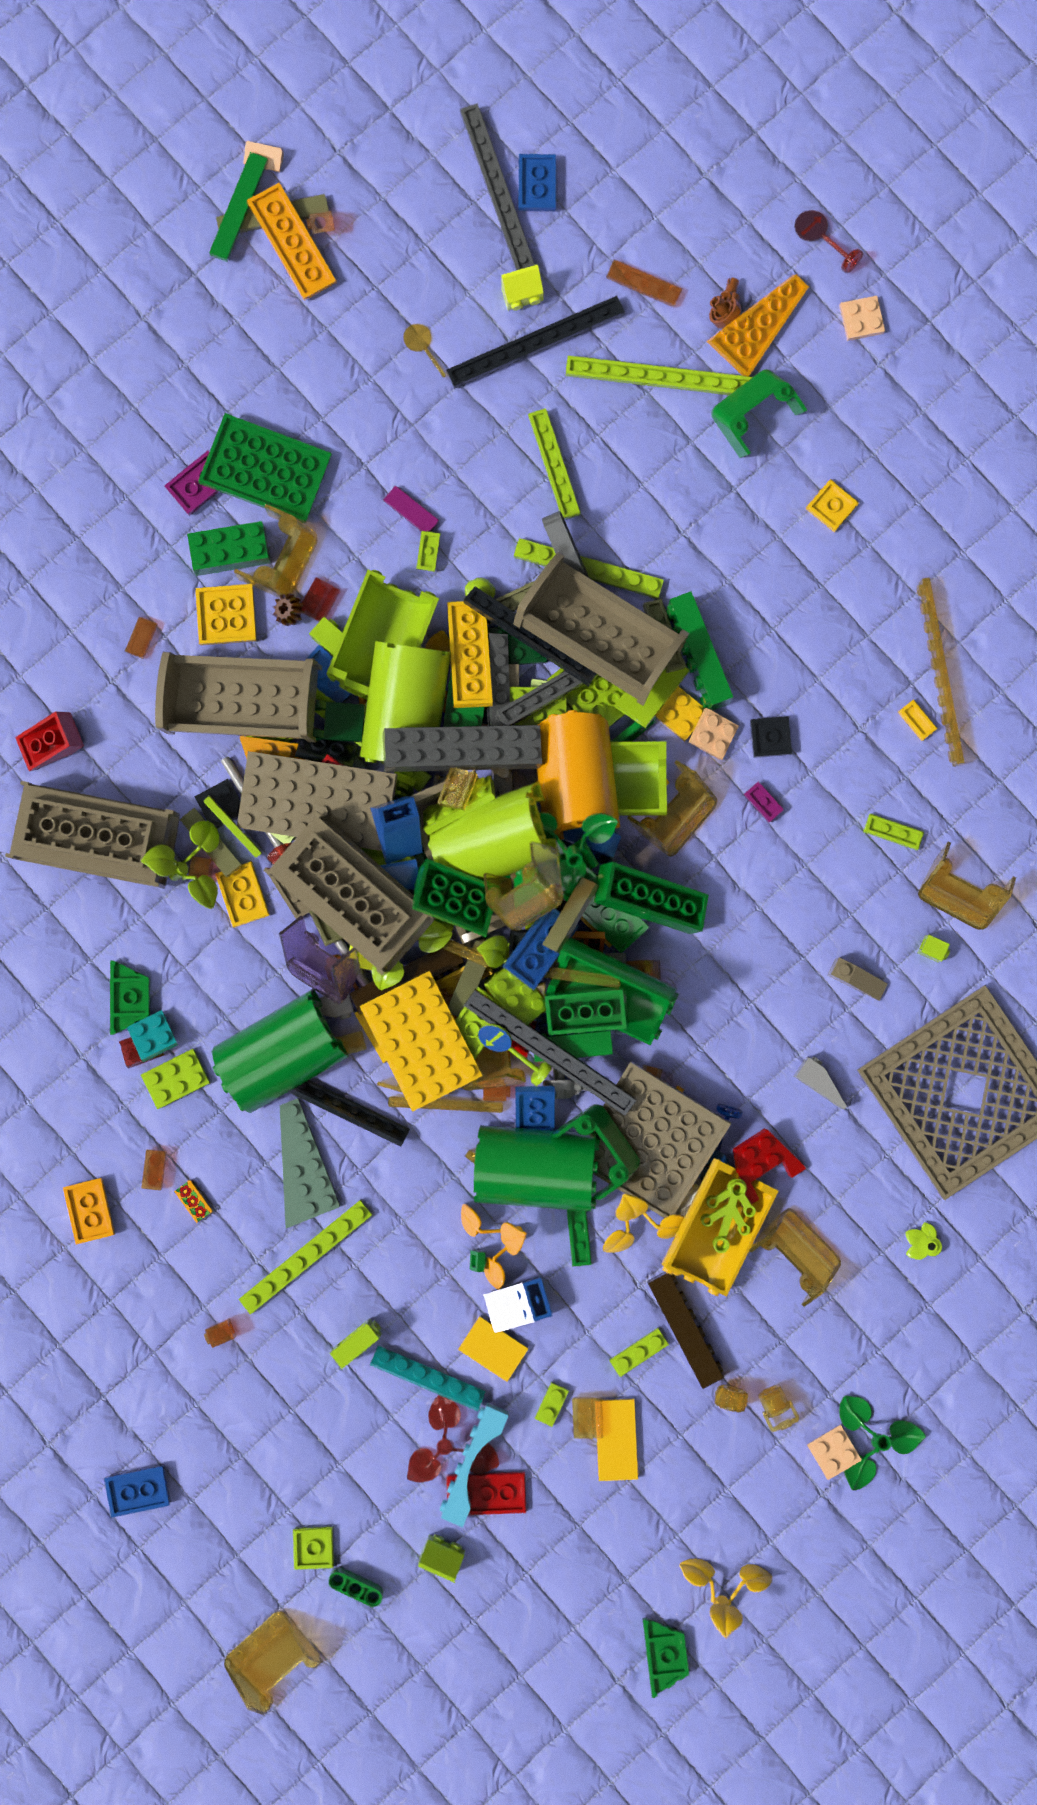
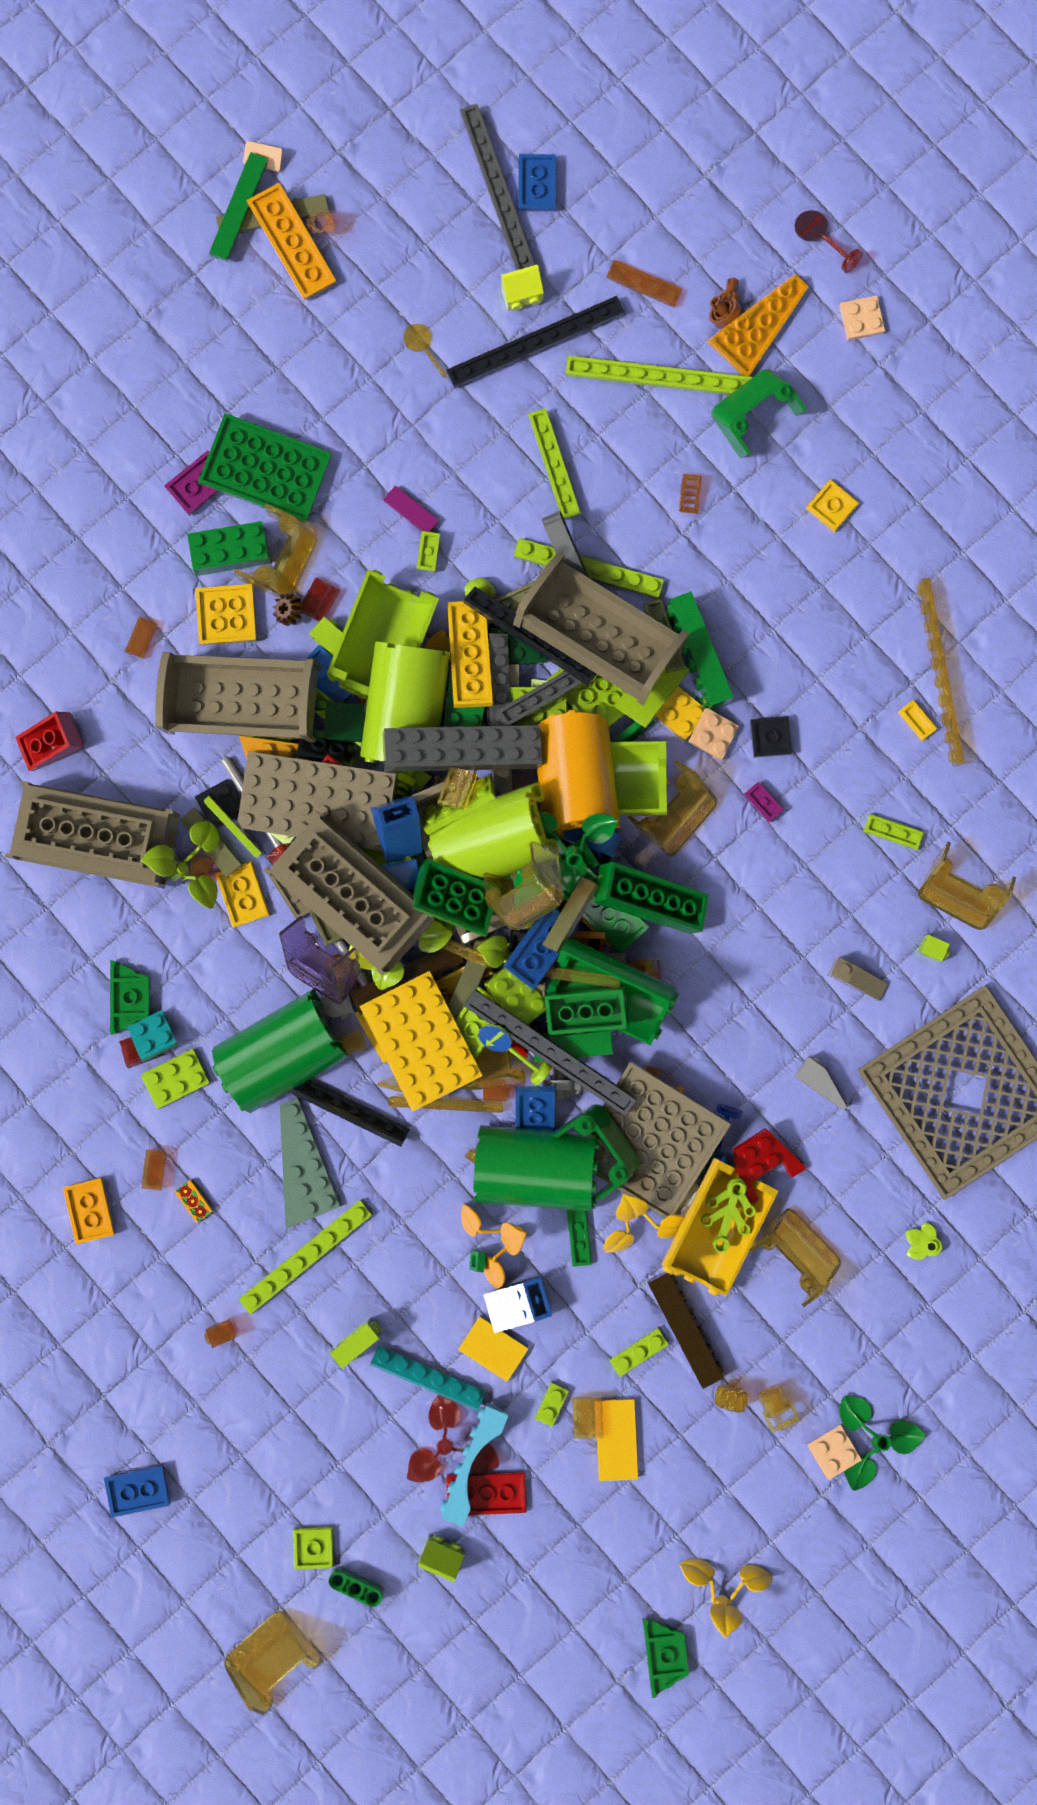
none -> clear orange slope [679,474,702,514]

